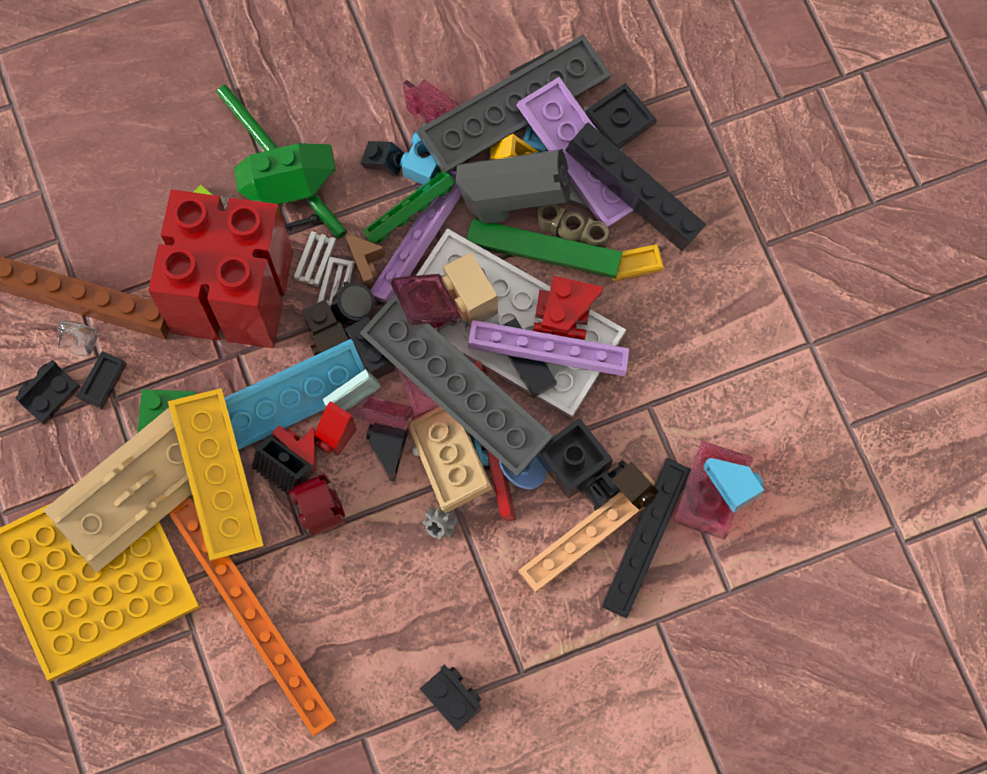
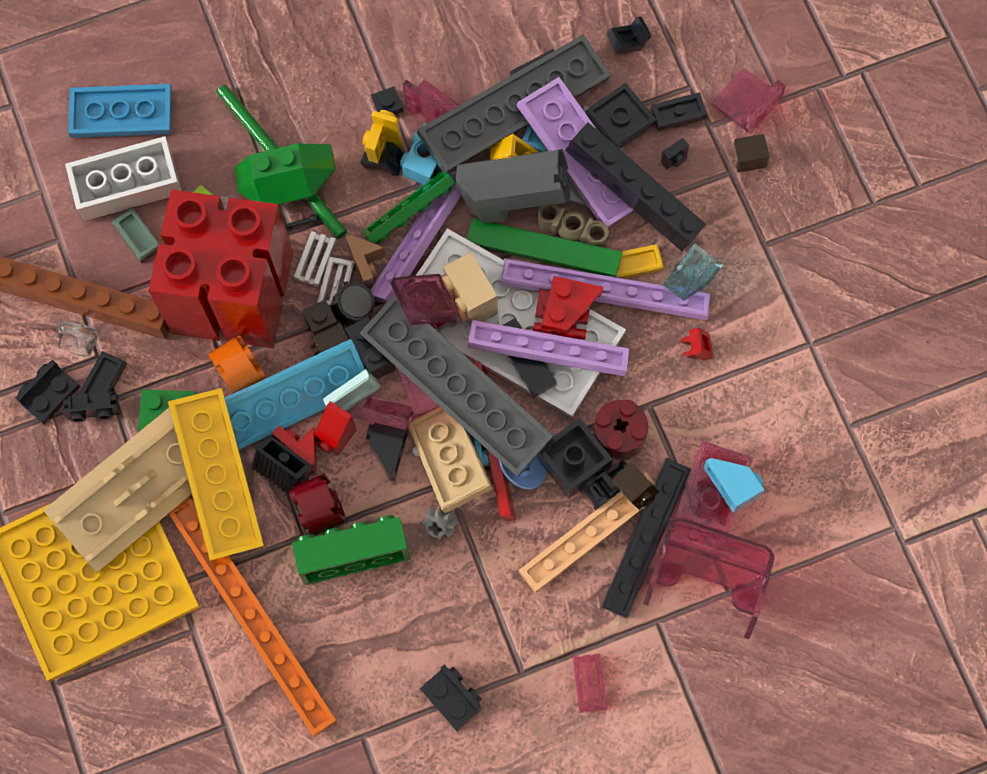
none -> black hinge [62,391,120,422]
none -> white brick [65,136,182,221]
none -> dark azure plate [68,84,172,138]
none -> sand green tile [112,208,160,263]
none -> orange brick [208,335,267,394]
none -> green brick [292,515,410,585]
none -> yellow bracket [362,110,404,164]
none -> black plate [371,86,404,115]
none -> lavender tile [500,259,710,320]
none -> clear pink tile [573,653,607,713]
none -> dark red brick [593,399,648,460]
none -> black bracket [607,16,651,54]
none -> clear pink windscreen [643,518,775,639]
none -> black plate [651,92,707,131]
none -> black plate [661,138,689,169]
none -> clear light blue slope [663,243,724,301]
none -> red tile [681,327,713,361]
none -> clear pink bracket [712,68,786,134]
none -> dark brown panel [734,134,770,172]

